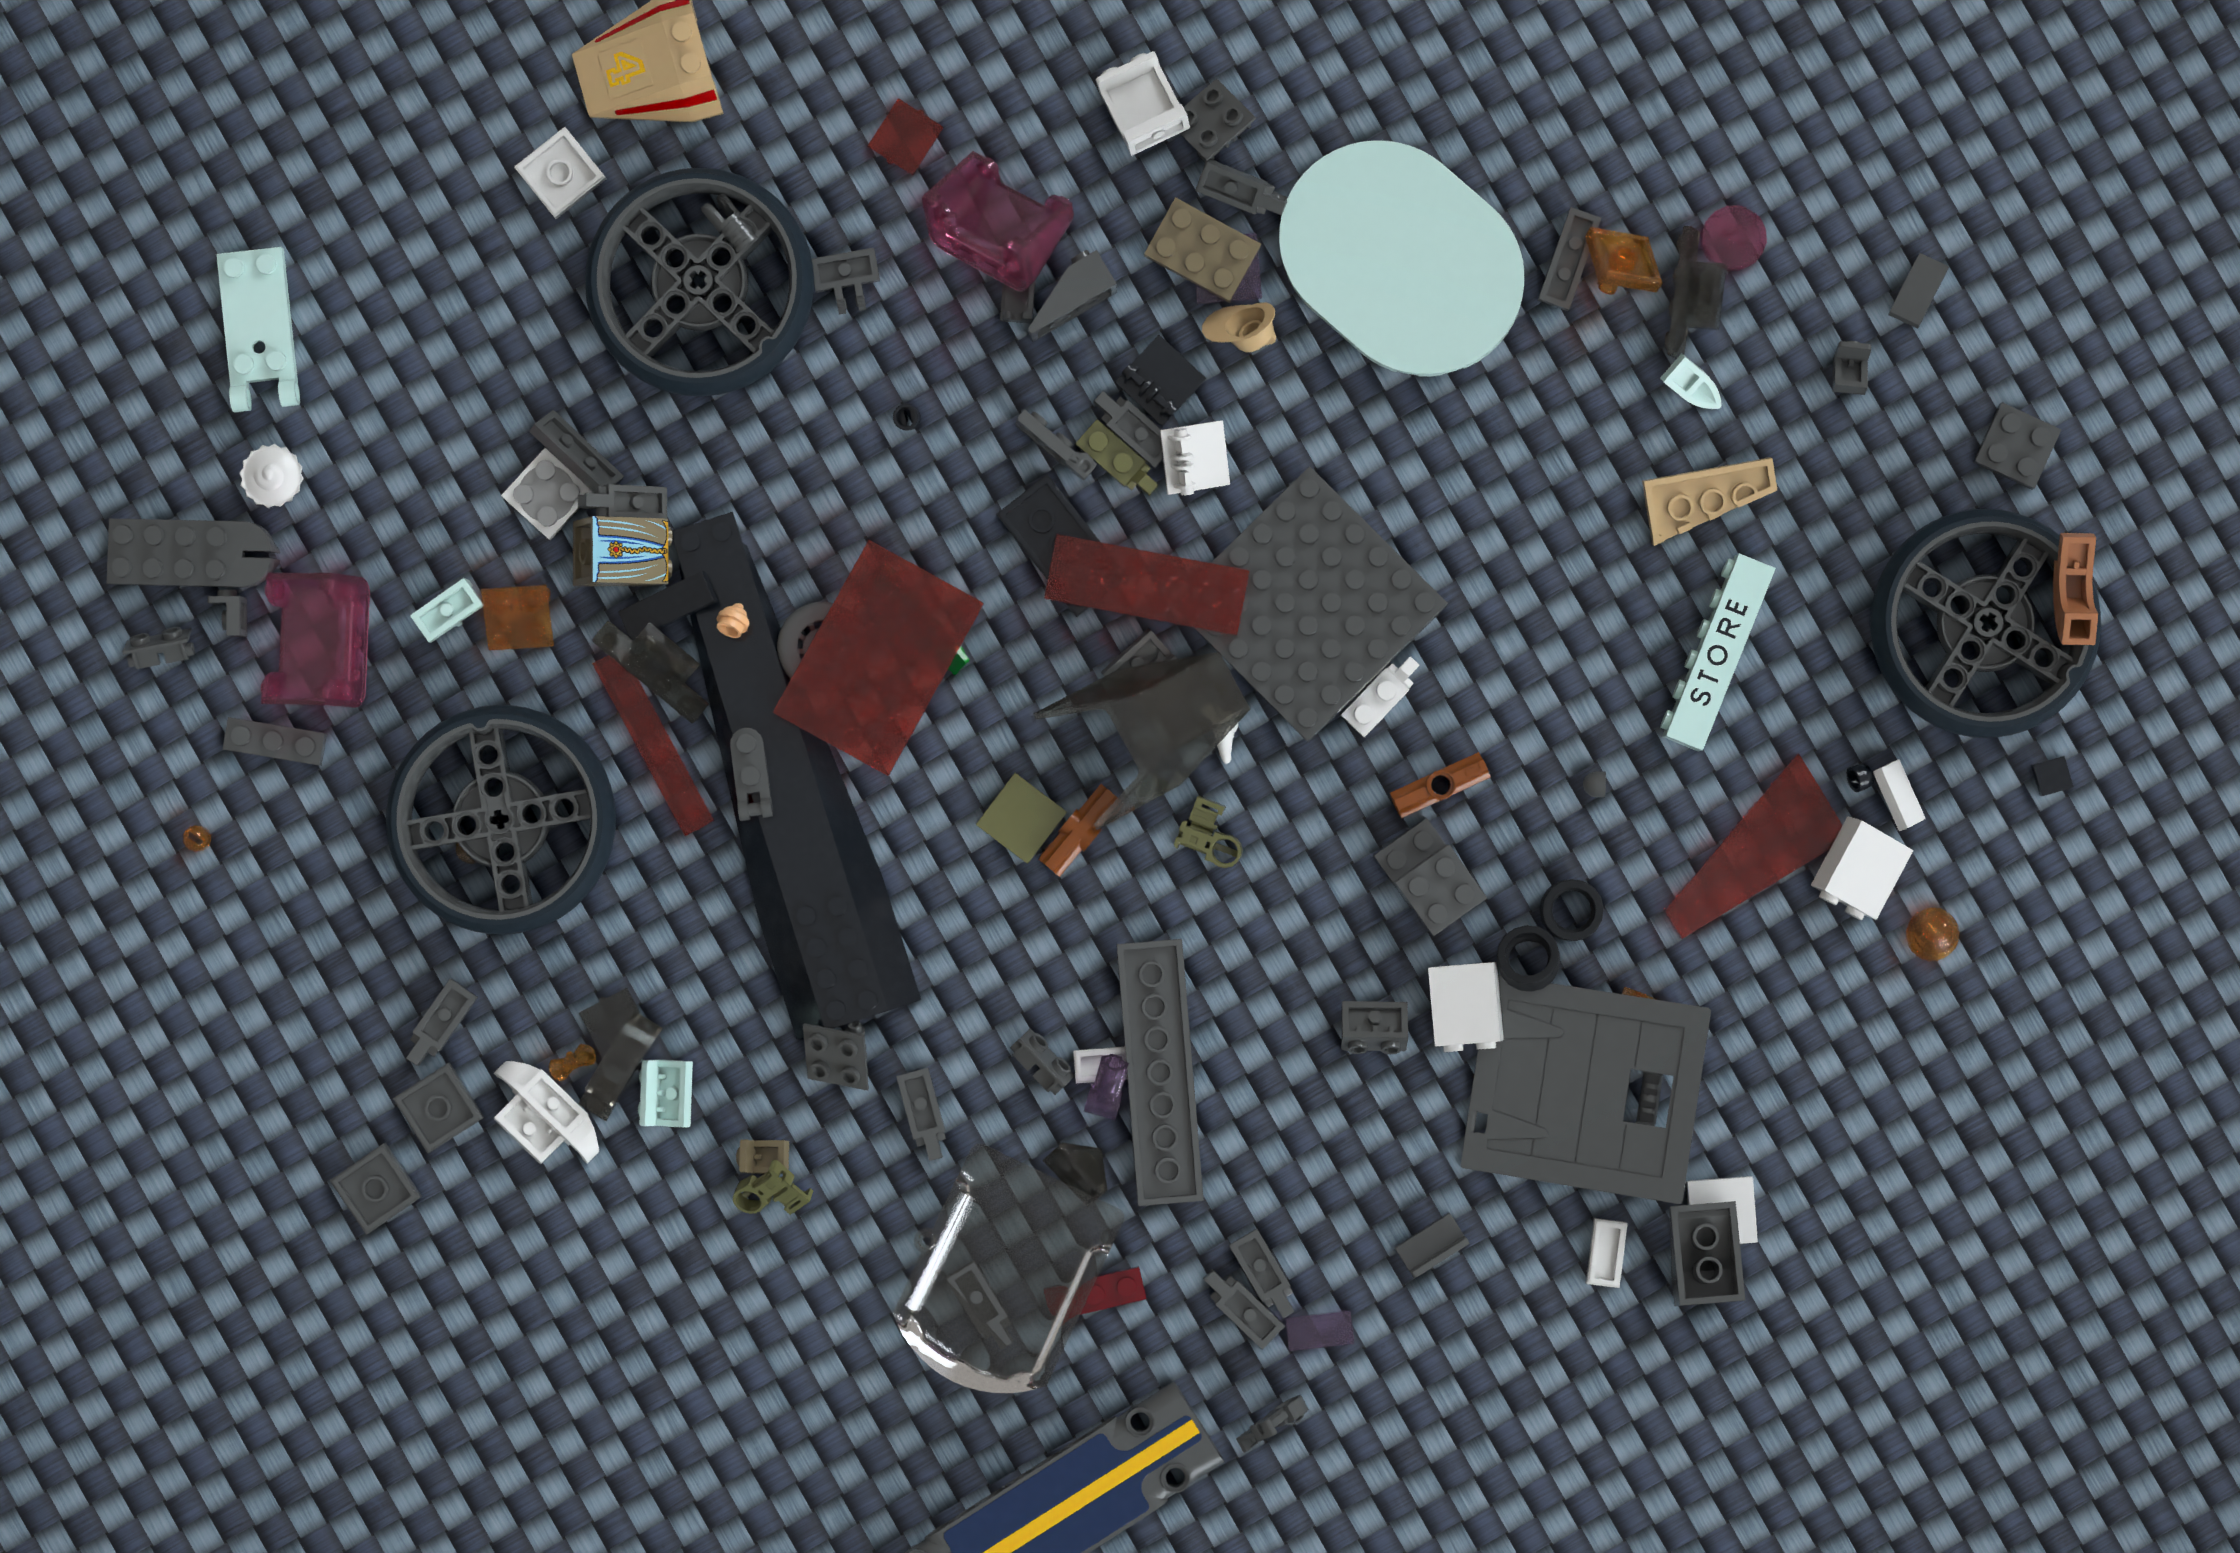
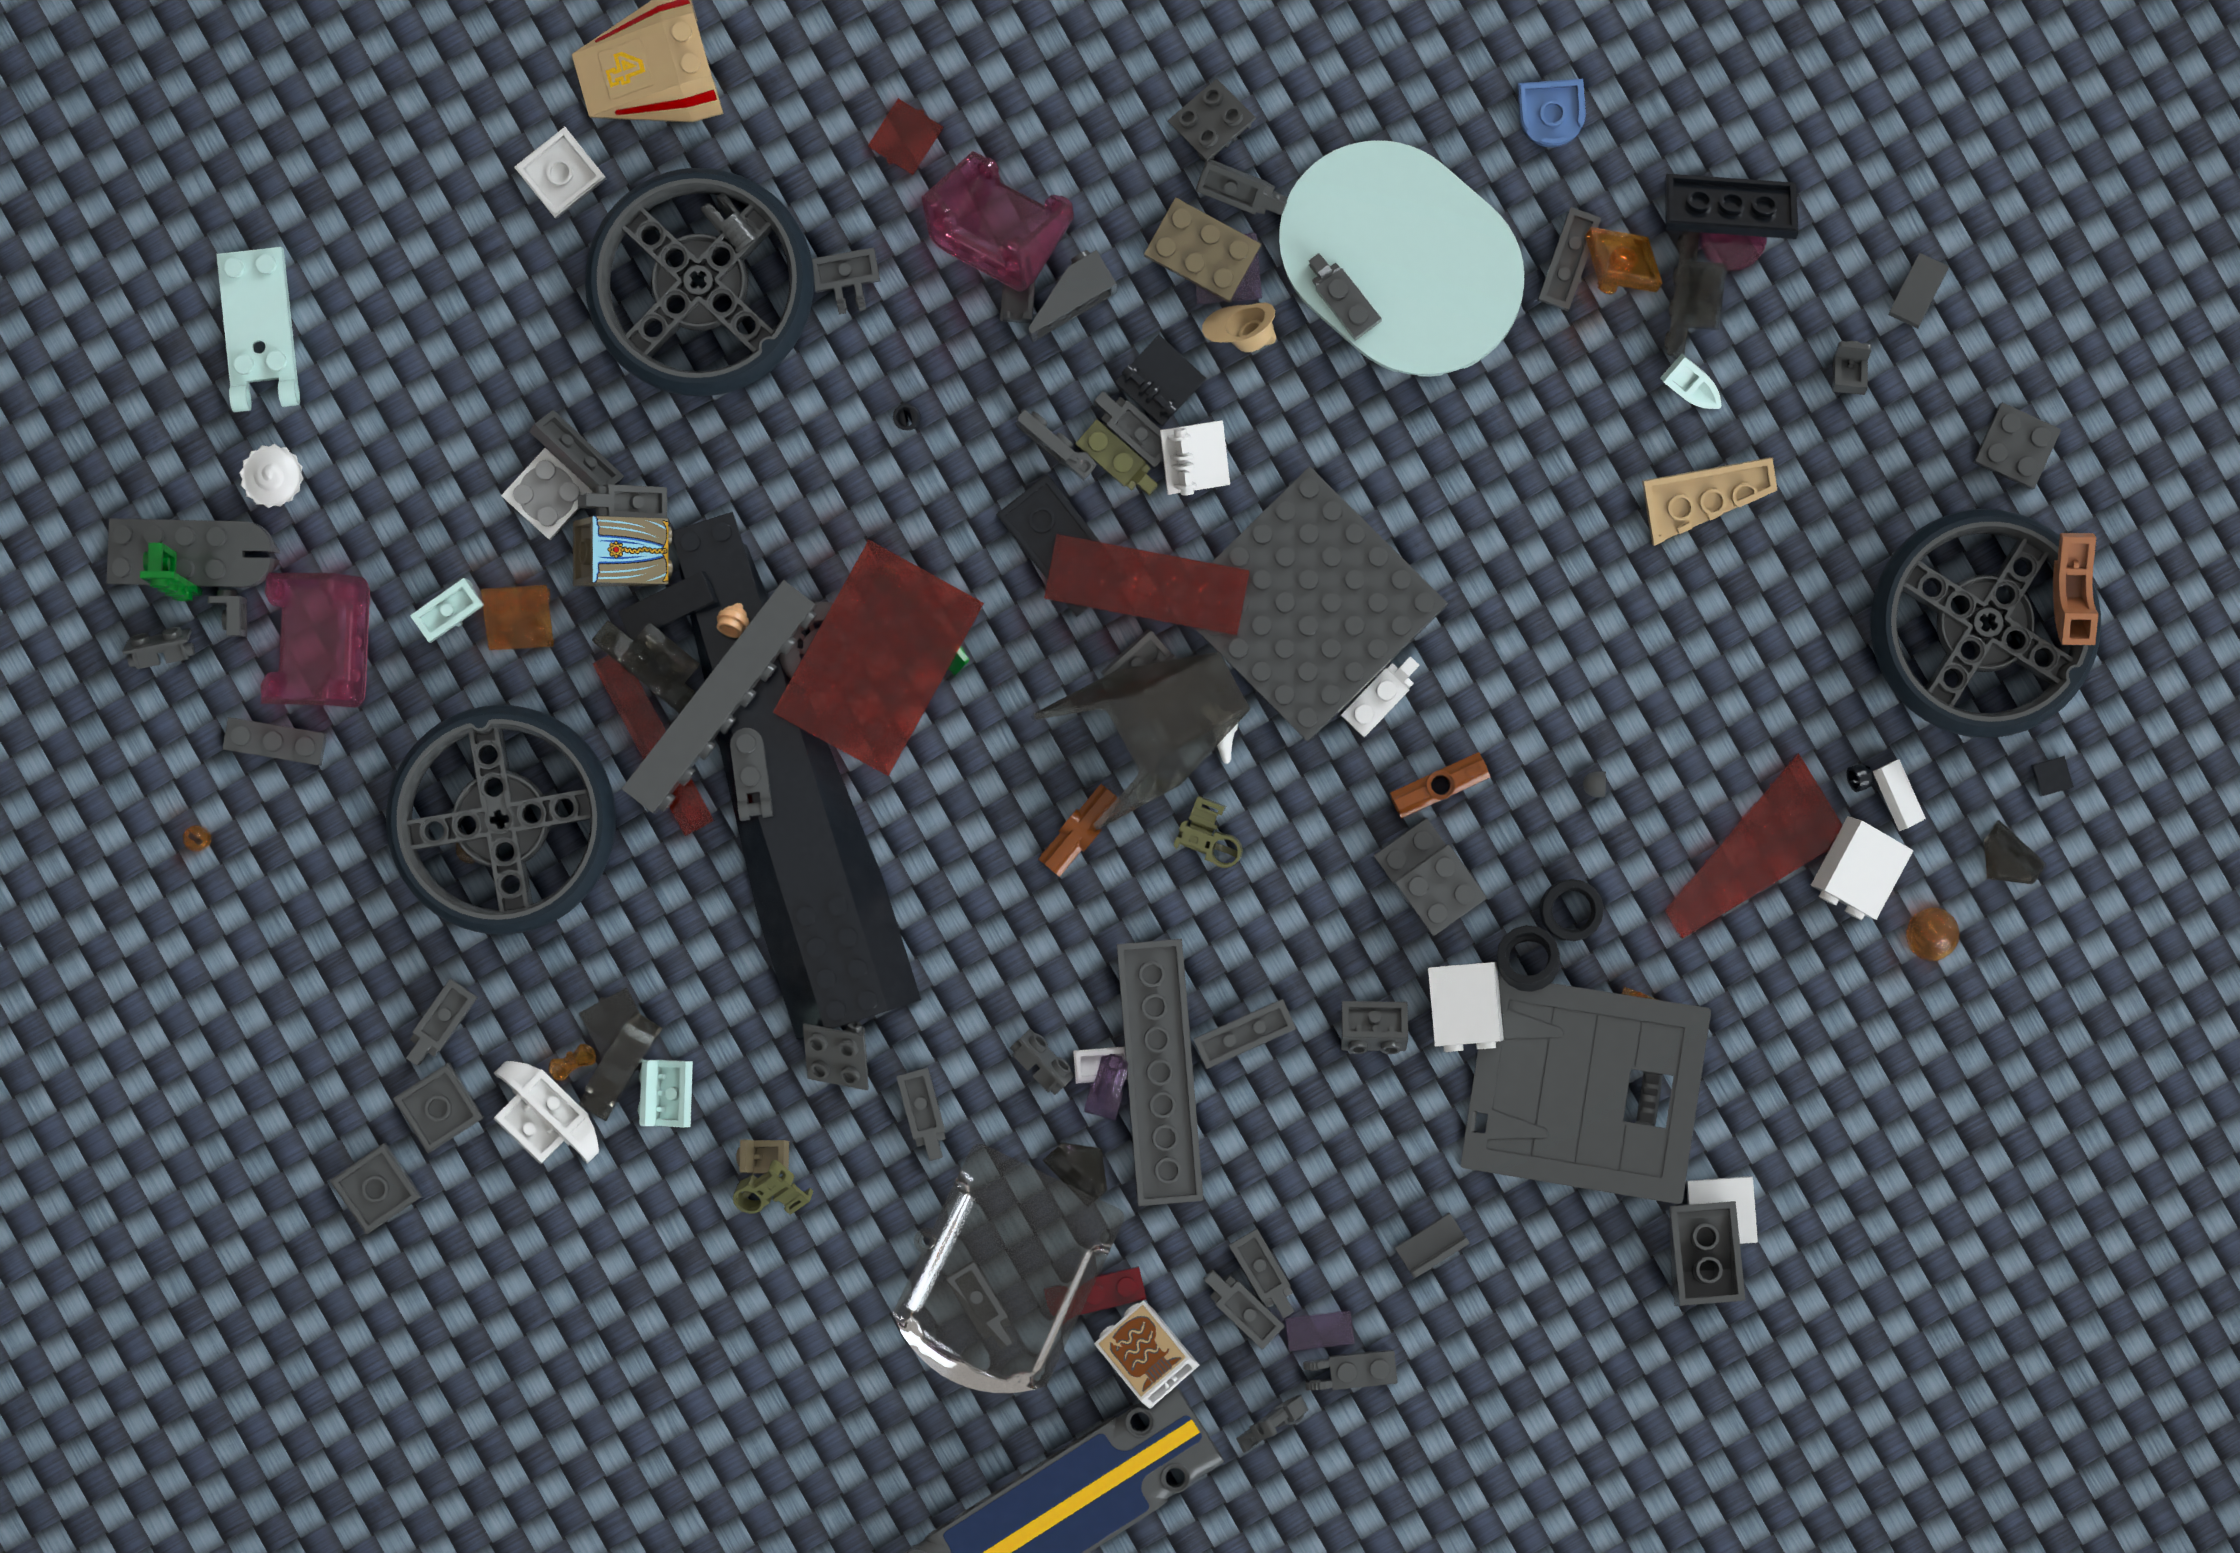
olive tile [976,773,1067,864] -> none
white panel [1096,51,1190,156] -> none
white tile [1586,1218,1628,1288] -> none
light aqua brick [1660,553,1776,751] -> none
none -> green bracket [140,543,202,601]
none -> dark grey brick [621,580,817,814]
none -> brick [1094,1300,1200,1409]
none -> dark grey plate [1193,999,1296,1069]
none -> dark grey hinge [1303,1349,1398,1390]
none -> dark grey hinge [1309,253,1382,341]
none -> medium blue tile [1517,79,1586,148]
none -> black tile [1665,174,1798,239]
none -> clear smoke slope [1984,820,2046,884]

